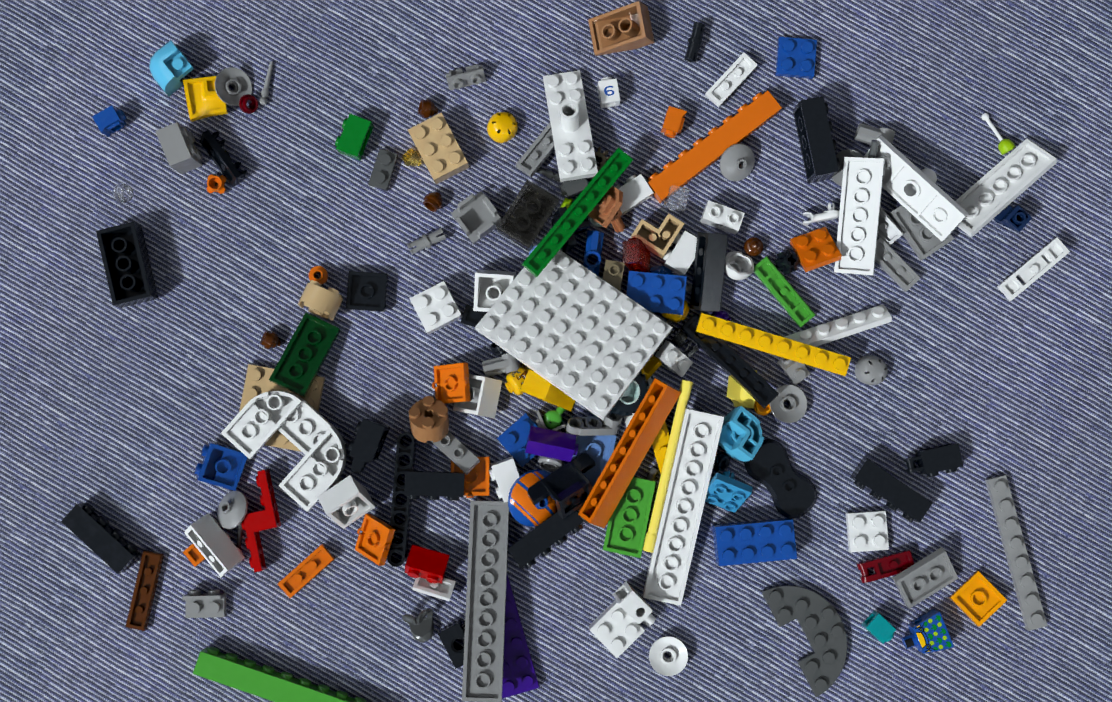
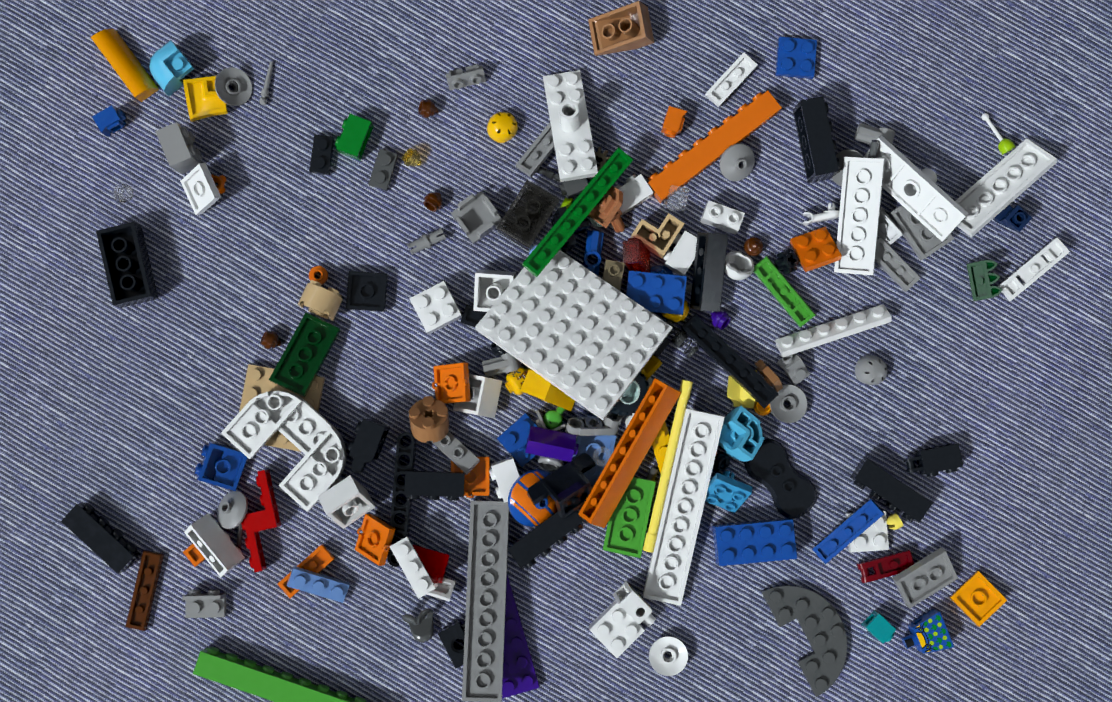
black plate [200,130,247,187] -> none
dark red plate [239,94,258,114] -> none
tan brick [408,112,469,185] -> none
white brick [597,77,620,108] -> none
white plate [655,340,693,377] -> none
black pin [684,22,706,63] -> none
yellow plate [695,313,851,376] -> none
light grey plate [985,475,1047,631] -> none
none -> light orange brick [91,29,159,102]
none -> white plate [180,163,221,215]
none -> medium blue plate [287,566,350,603]
none -> black plate [309,134,334,175]
none -> white plate [389,536,436,599]
none -> clear plate [593,447,612,466]
none -> medium nougat plate [755,359,783,392]
none -> blue plate [812,499,885,564]
none -> light yellow hinge [887,513,904,530]
none -> dark green plate [966,260,1003,301]

